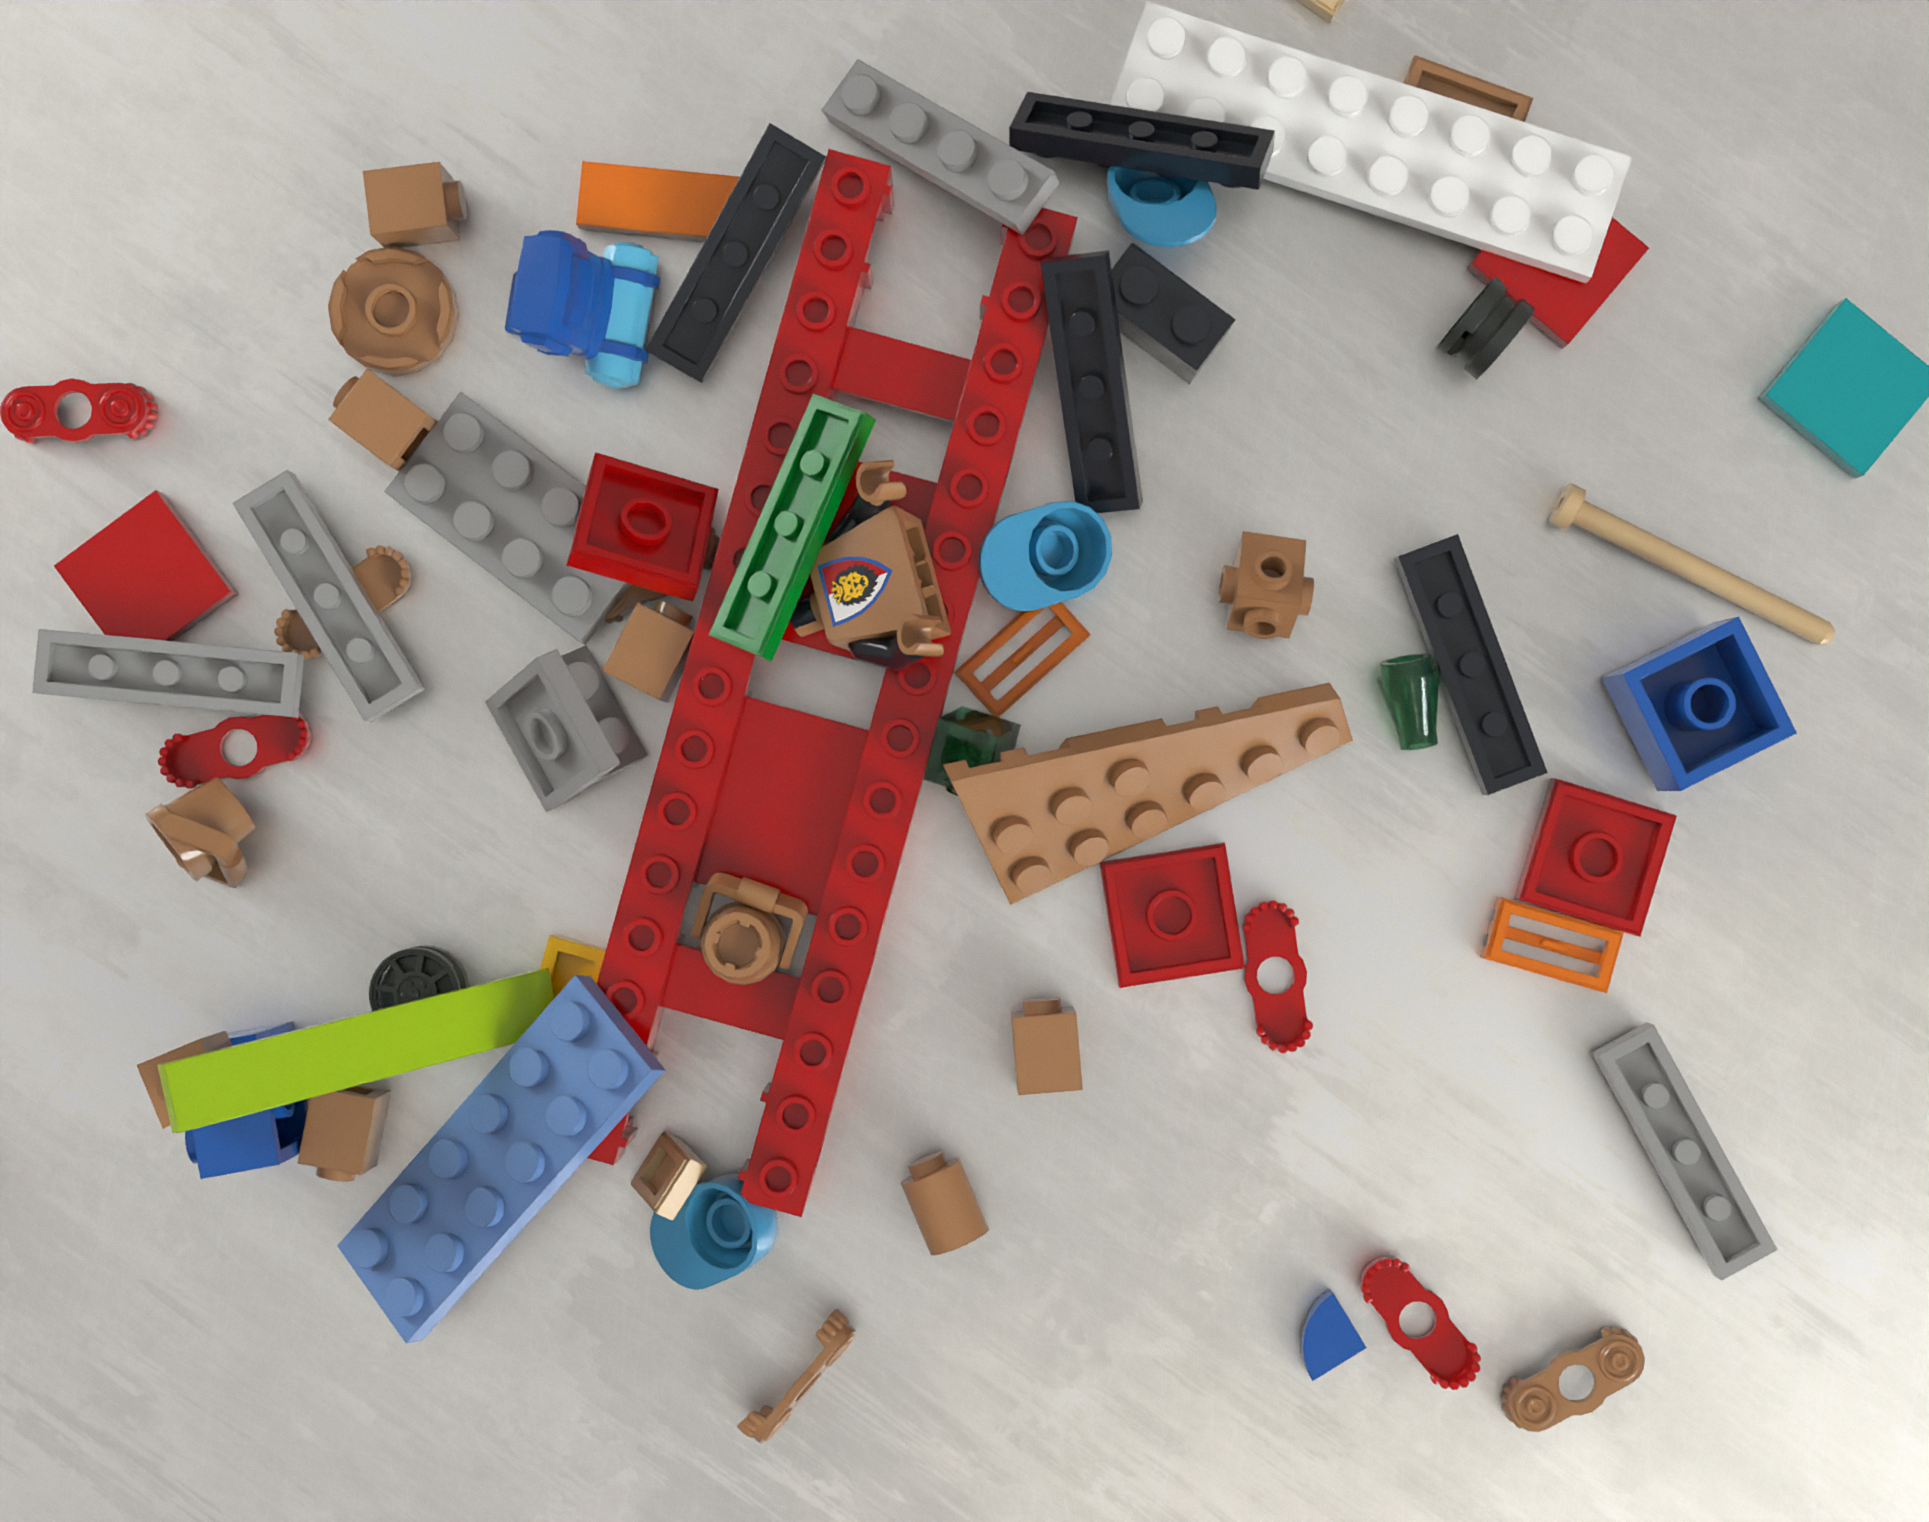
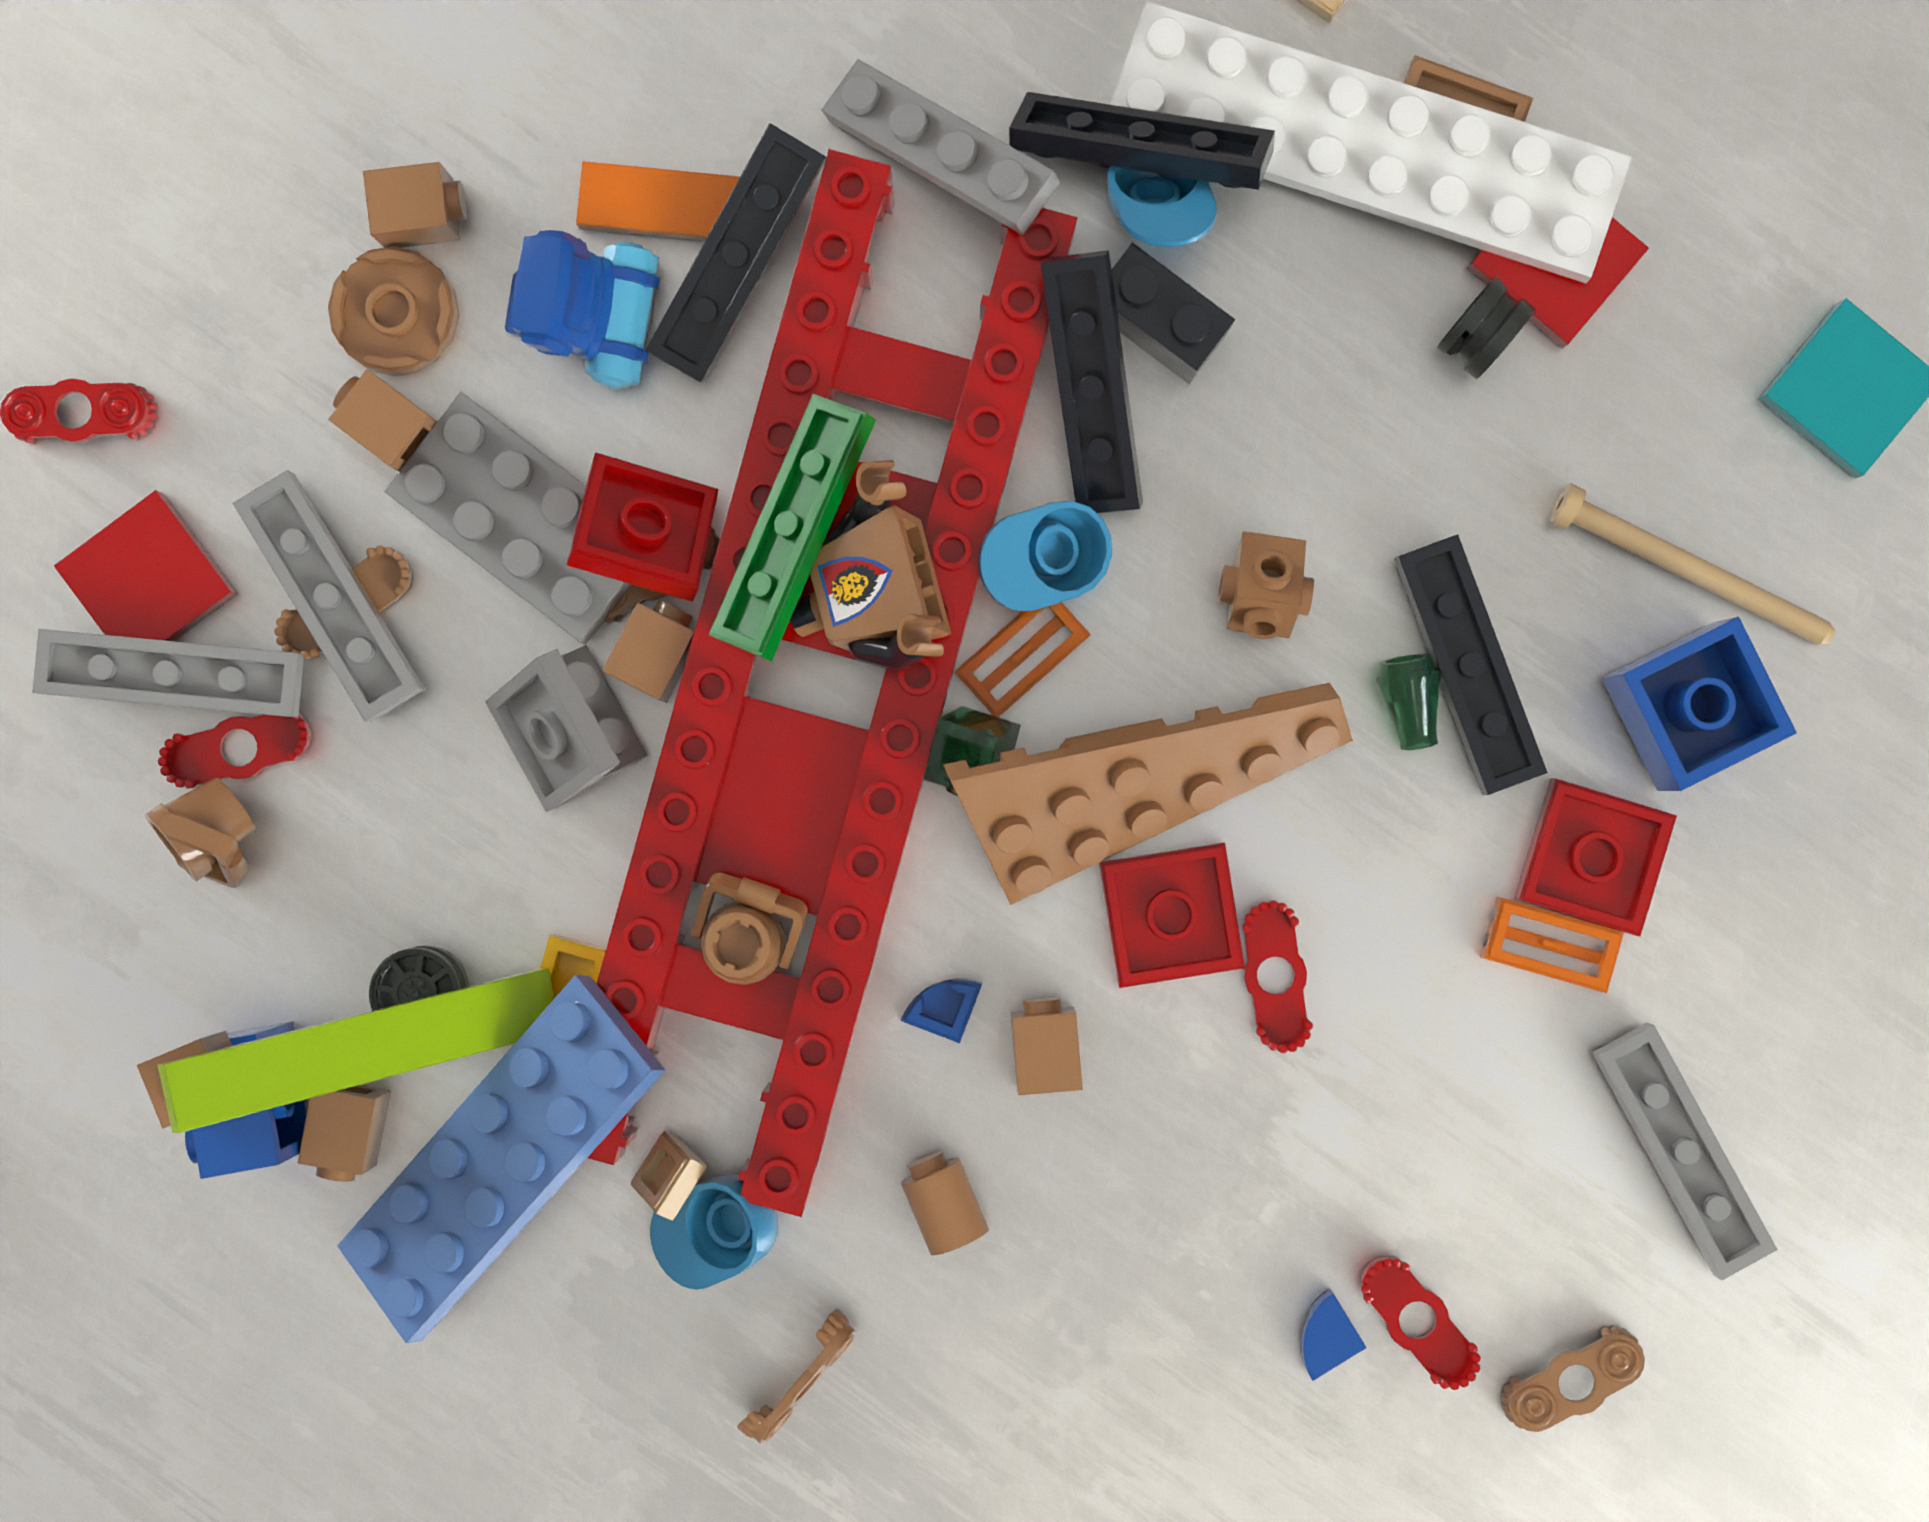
none -> blue tile [900,978,982,1043]

